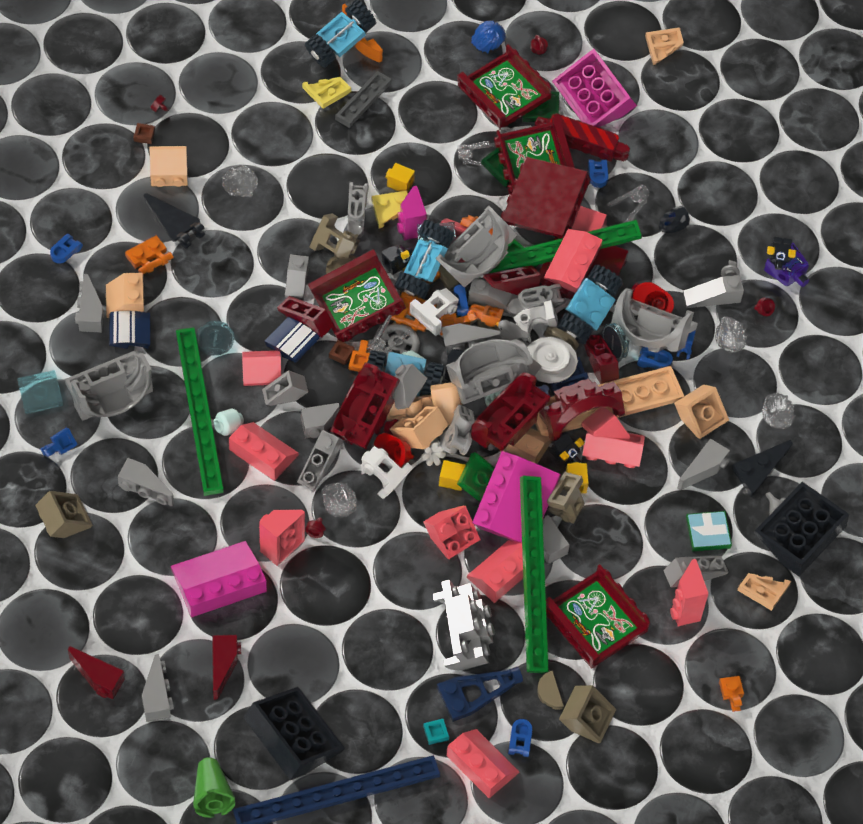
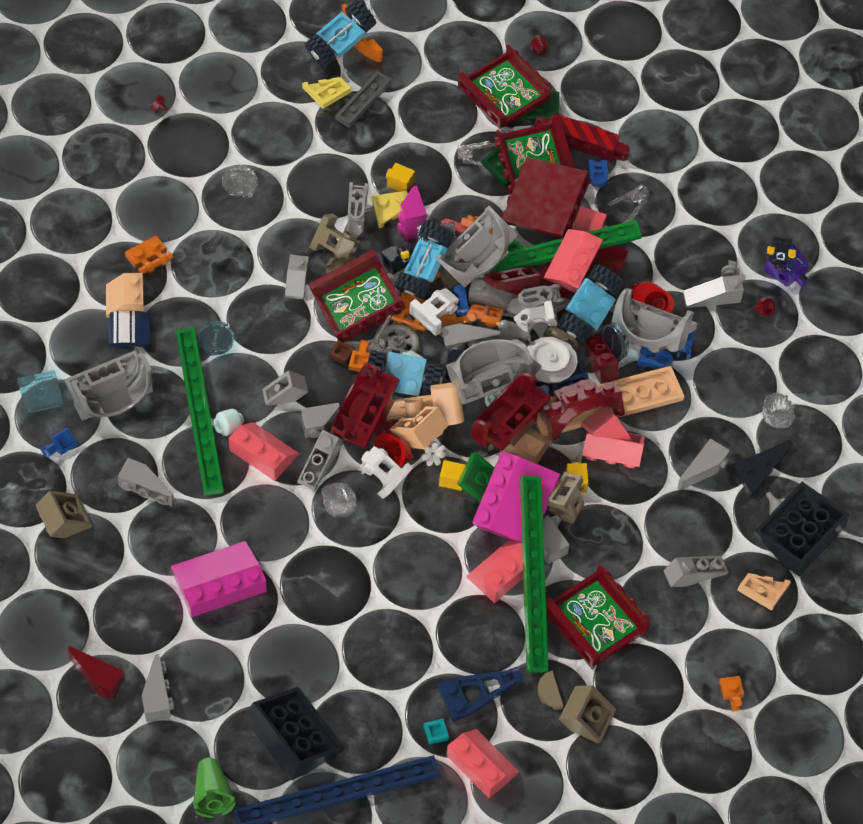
blue plate [50,234,83,263] -> none
light grey slope [75,274,104,333] -> none
copper plate [133,123,155,144] -> none
black flag [143,193,205,249] -> none
light nougat slope [149,146,188,187] -> none
dark red slope [212,635,241,700] -> none
coral slope [242,351,281,386] -> none
coral slope [259,510,305,566] -> none
dark blue slope [264,317,319,363] -> none
dark red slope [277,296,334,338] -> none
dark red tile [305,517,326,538] -> none
light grey slope [394,364,427,410] -> none
coral slope [423,505,481,559] -> none
light grey piece [433,580,495,670] -> none
light grey piece [439,404,475,455] -> none
blue hair [471,21,506,53] -> none
blue plate [508,719,532,757] -> none
black piece [549,432,585,465] -> none
dark pink slope [552,48,637,128] -> none
light nougat wing [645,28,684,65] -> none
black rock [659,206,690,233] -> none
coral slope [670,559,709,626] -> none
light nougat slope [674,385,729,439] -> none
tile [686,511,732,552] -> none
clear hair [715,316,747,353] -> none

